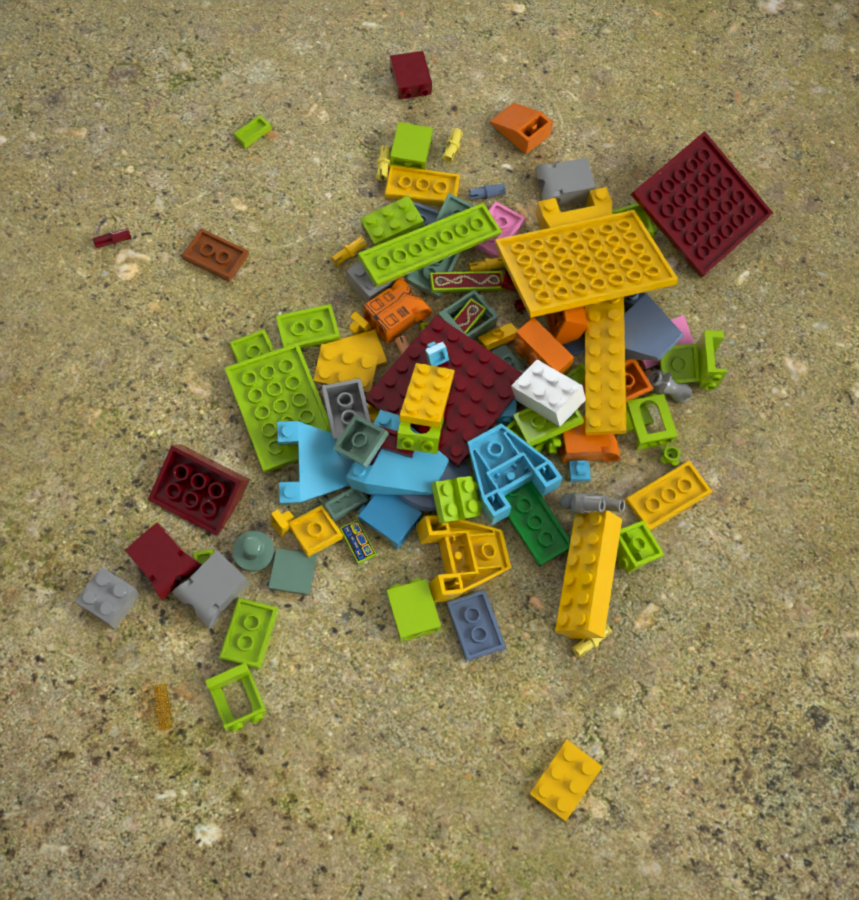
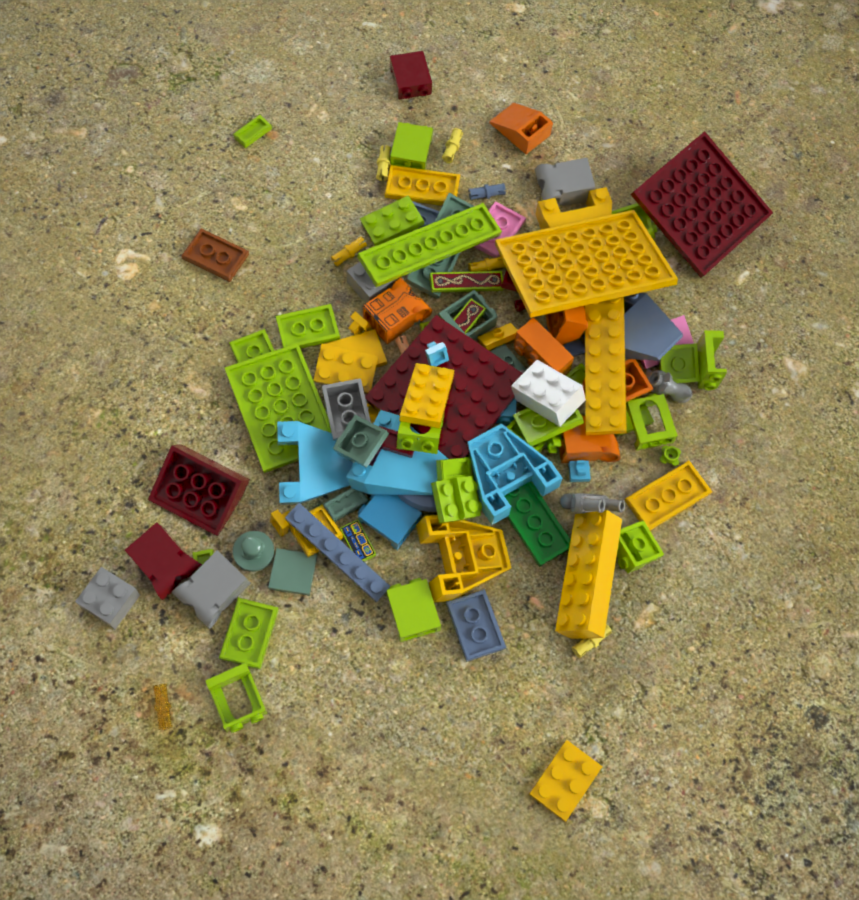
dark red axle [93,228,131,248] -> none
none -> sand blue plate [285,503,390,602]
none -> lime tile [436,457,471,481]

